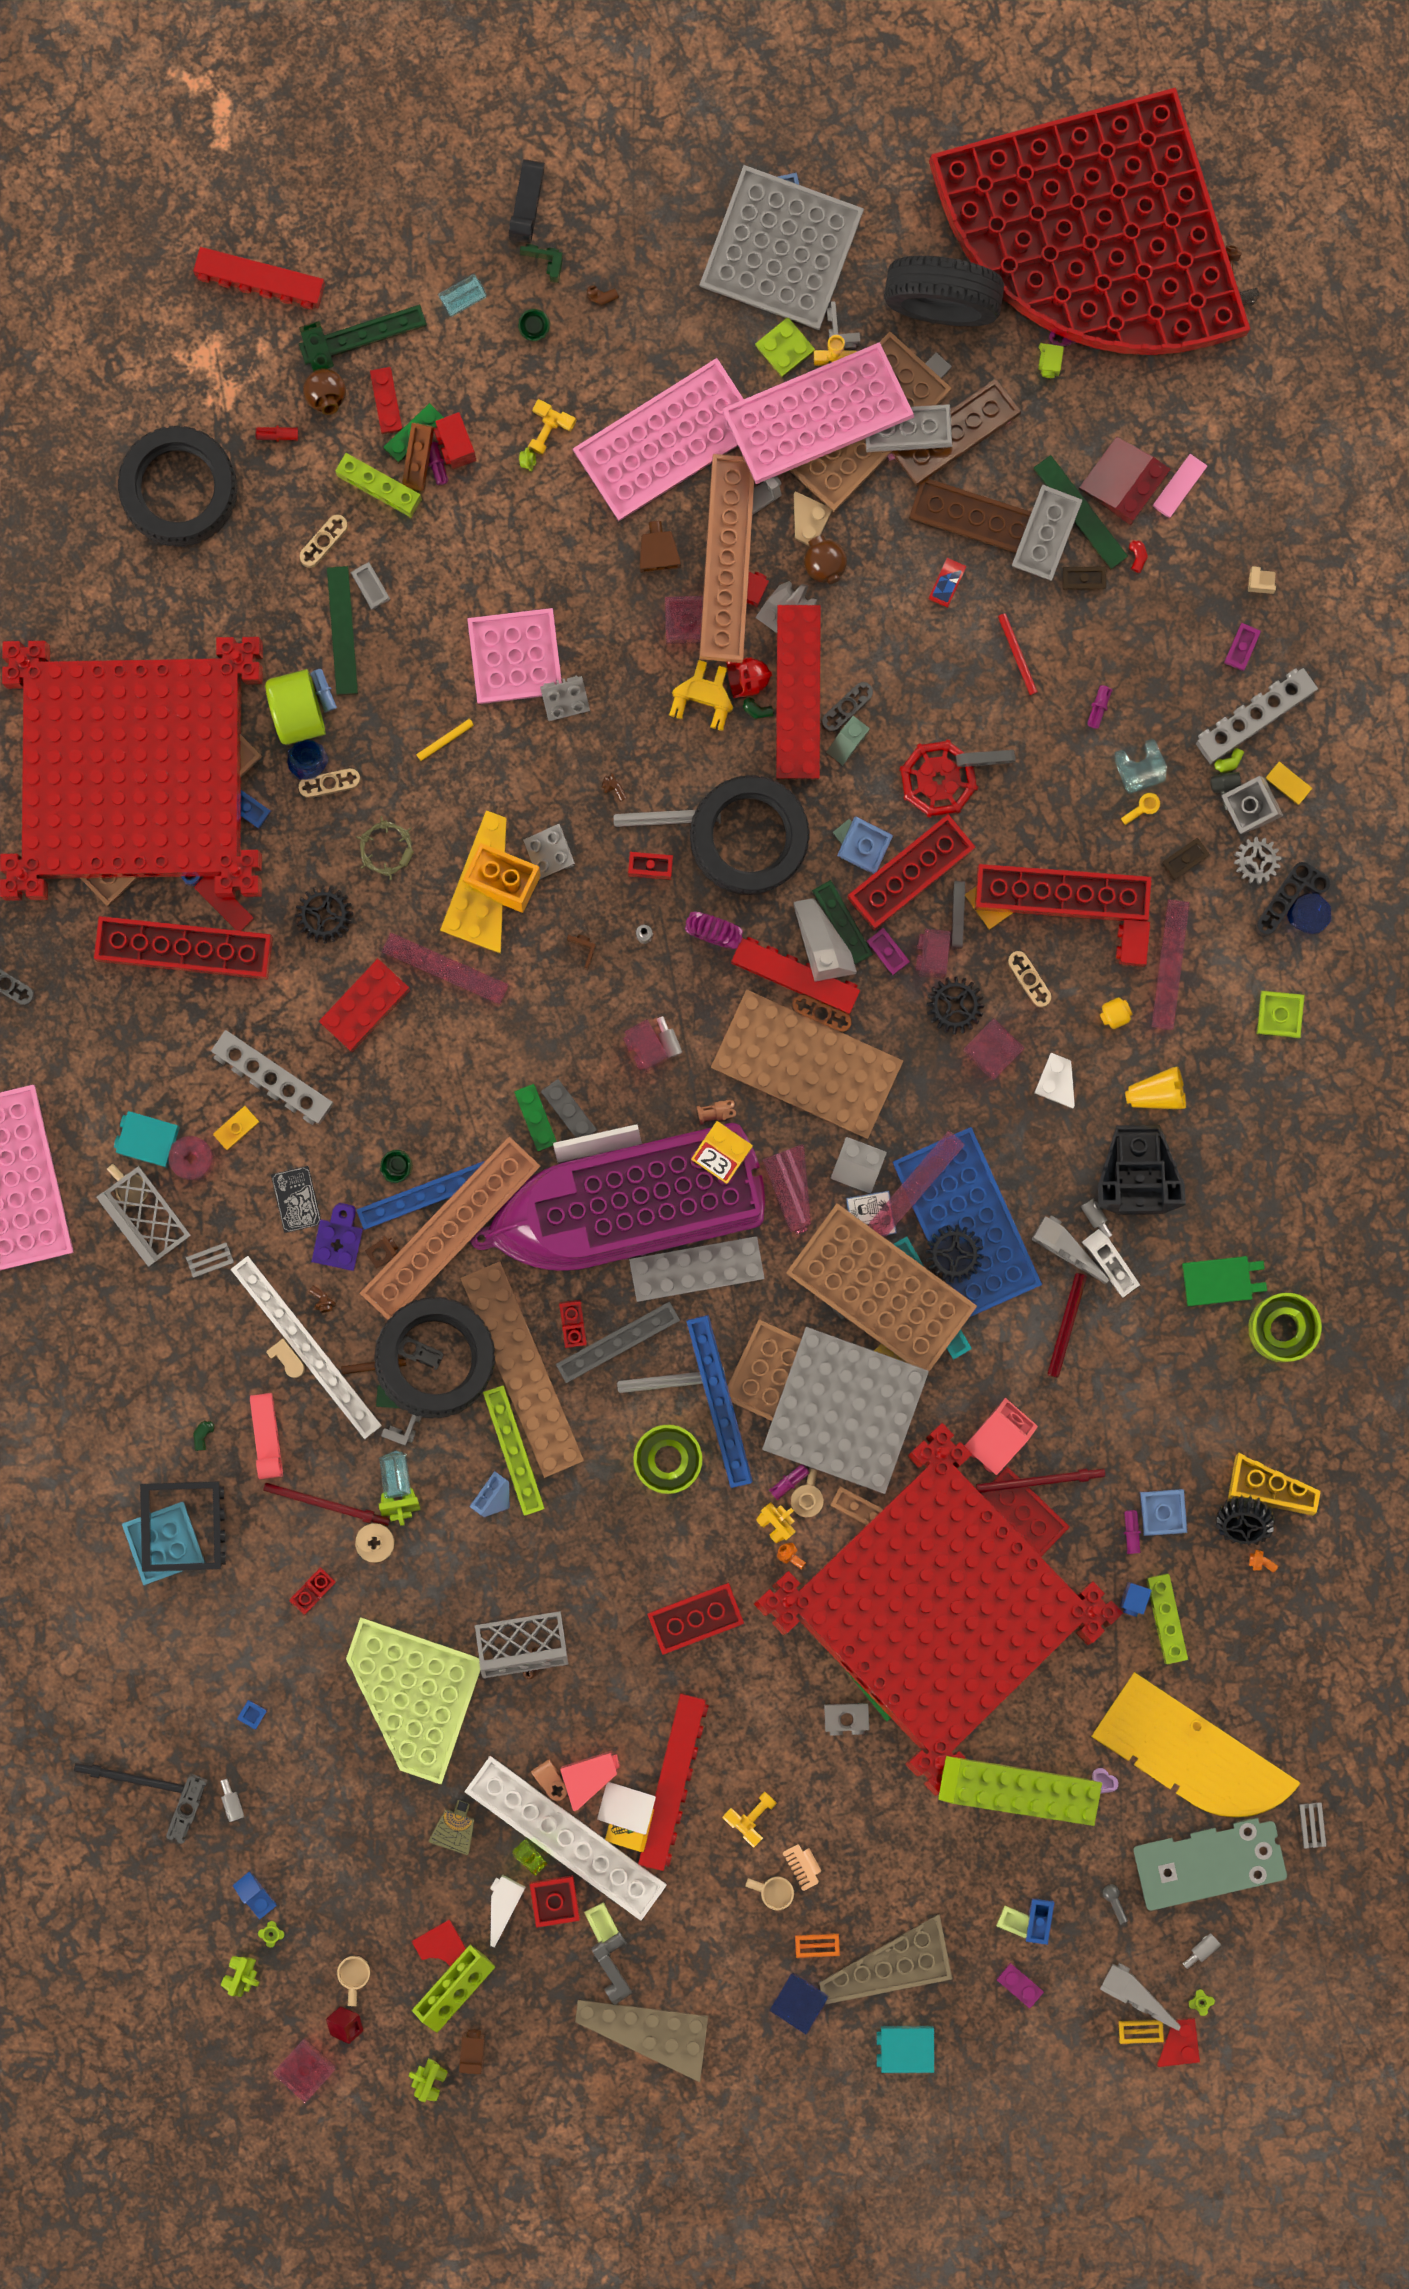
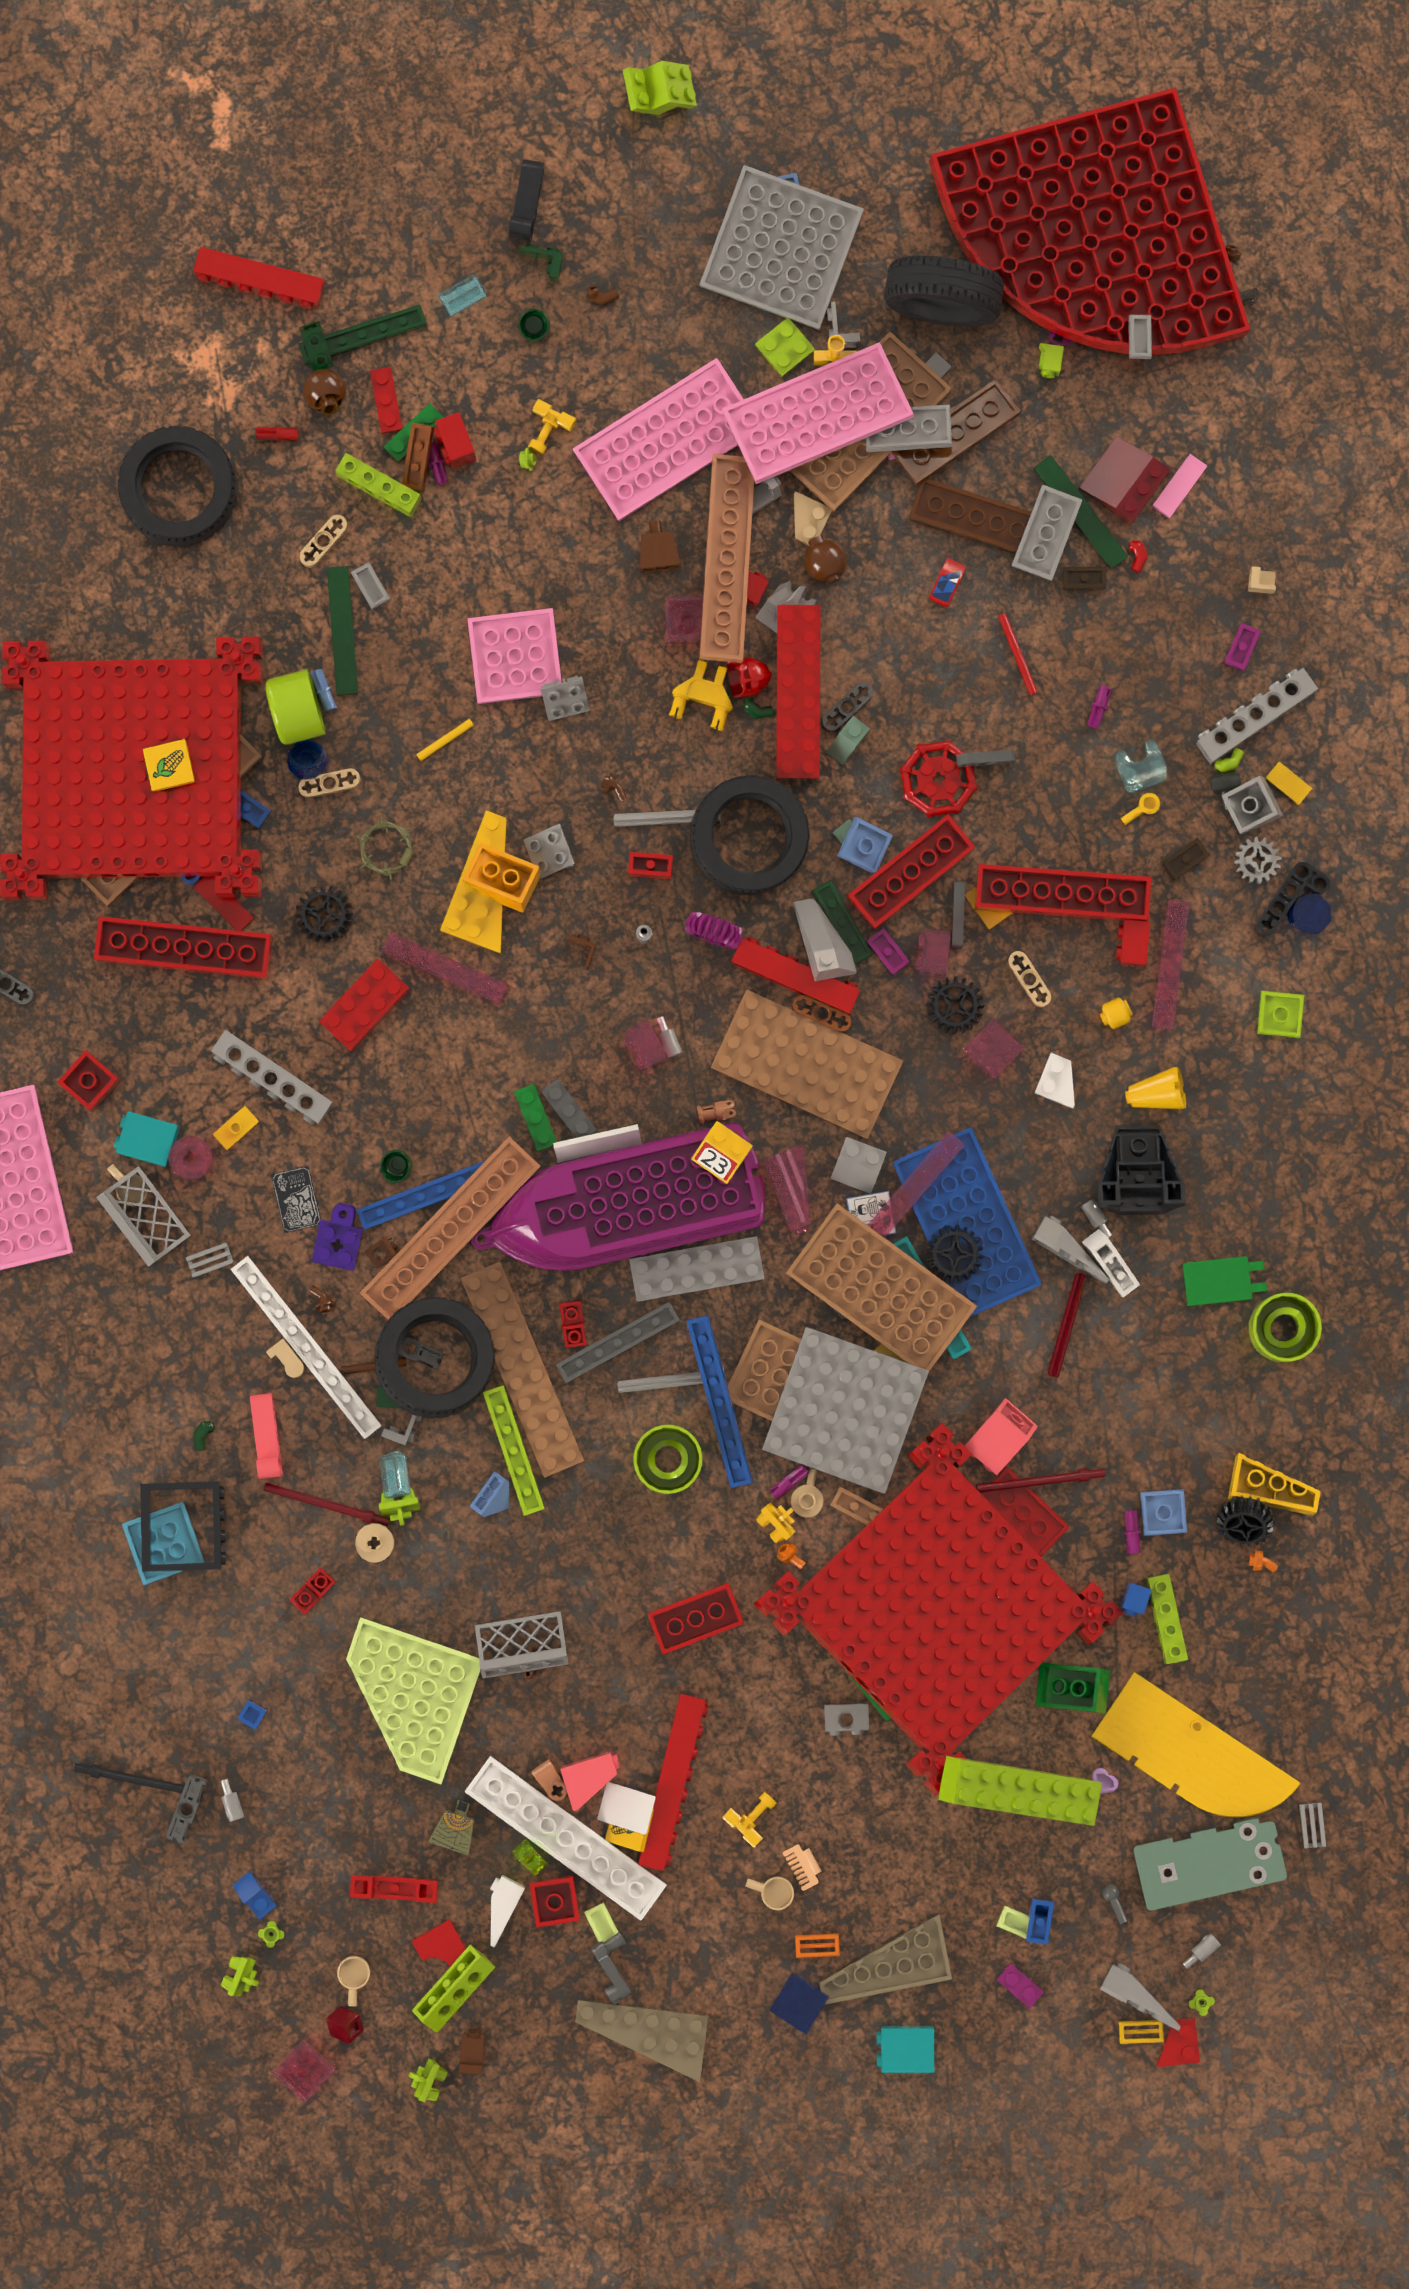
none -> red brick [57,1050,121,1113]
none -> yellow tile [143,739,195,792]
none -> red slope [350,1875,438,1903]
none -> lime bracket [623,61,697,115]
none -> green slope [1036,1663,1110,1714]
none -> light grey tile [1129,315,1152,359]

